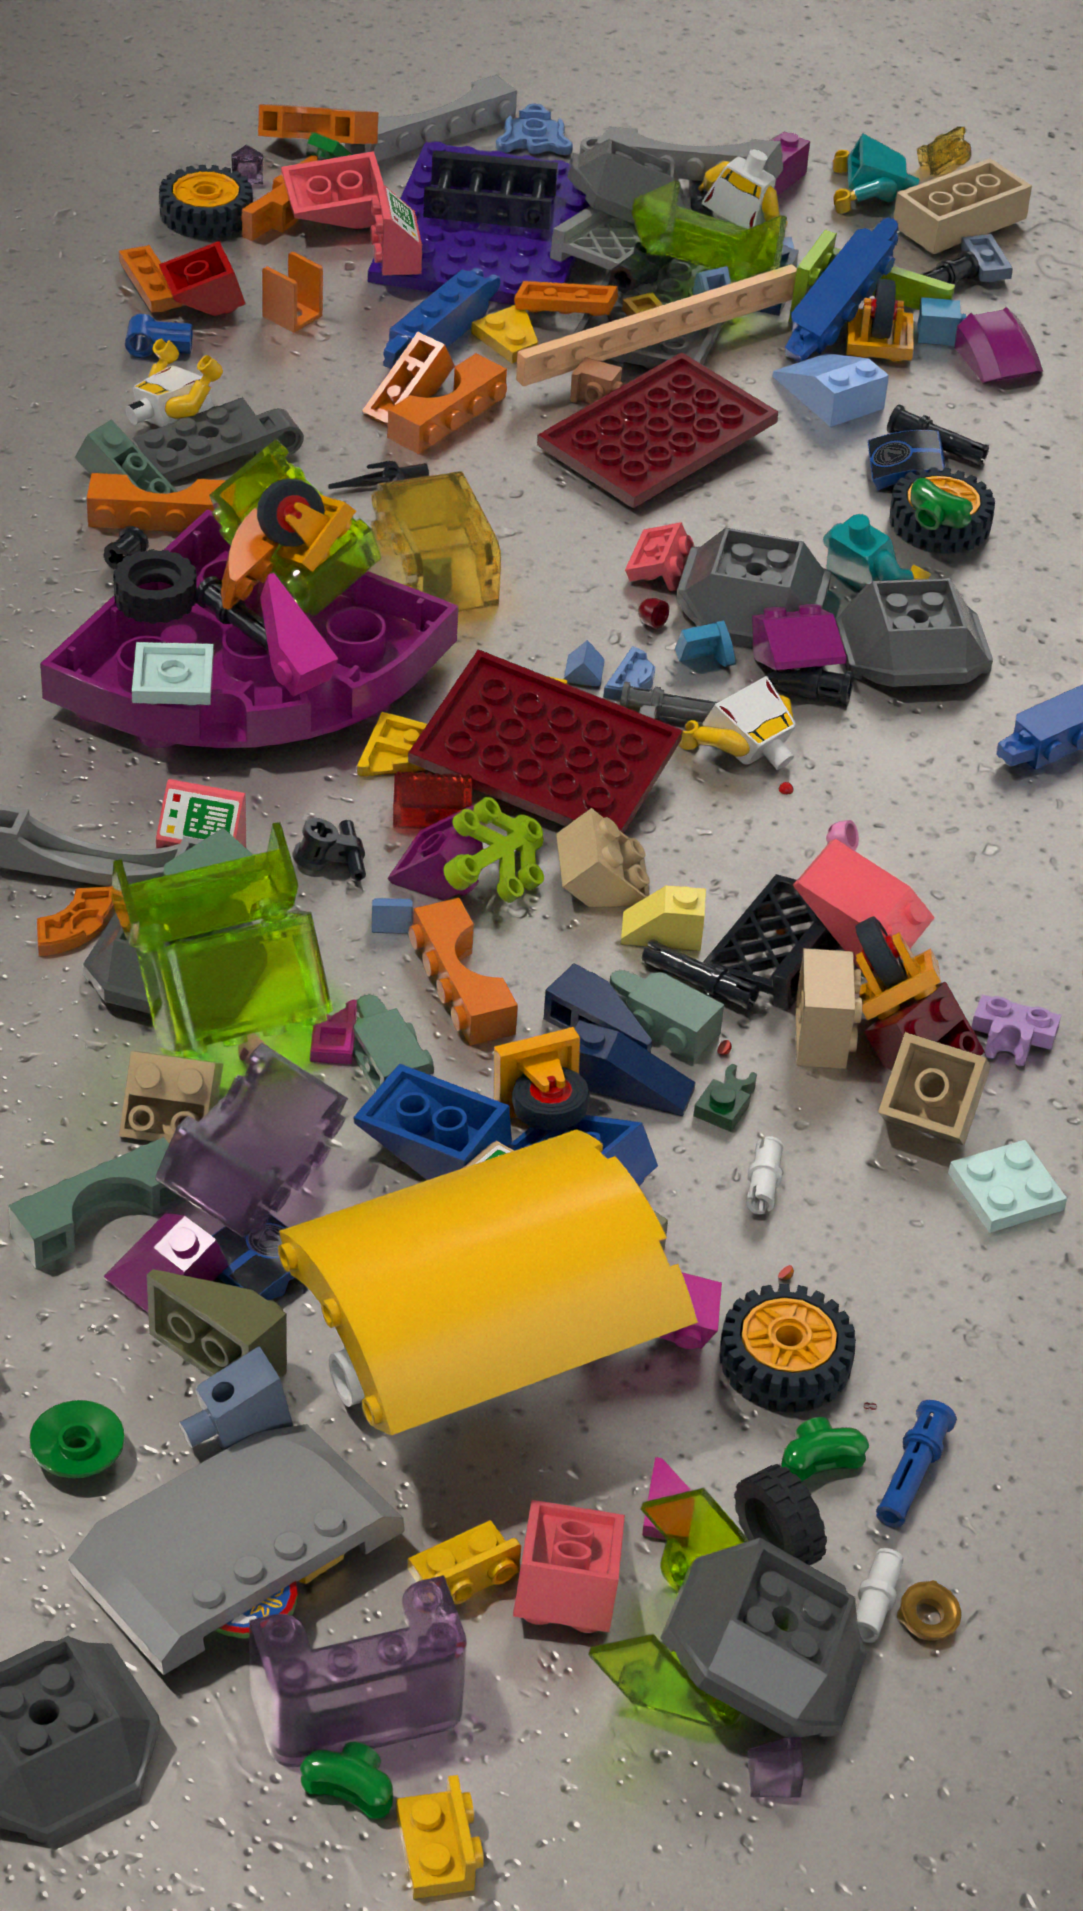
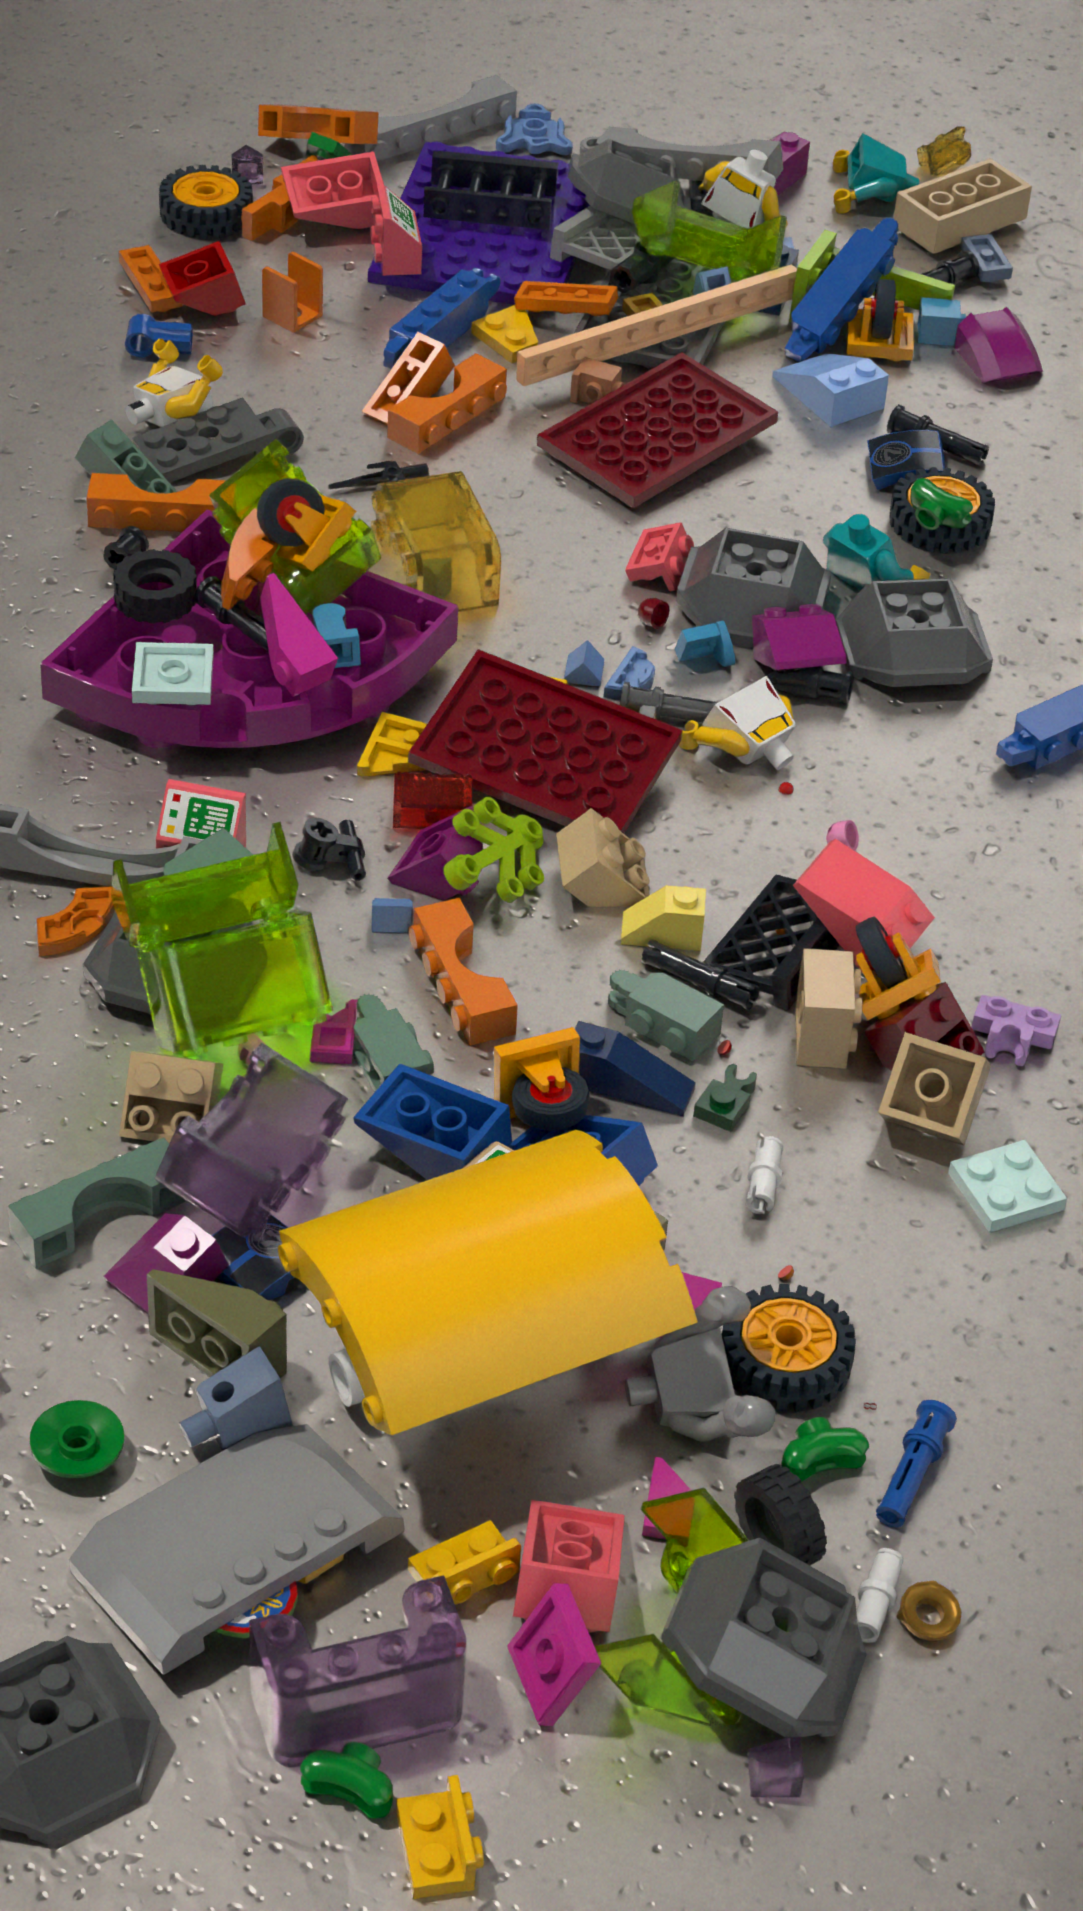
dark blue slope [543,963,652,1052] -> none
none -> dark azure leg [313,603,361,668]
none -> dark pink tile [507,1583,602,1726]
none -> light grey torso [625,1286,776,1442]

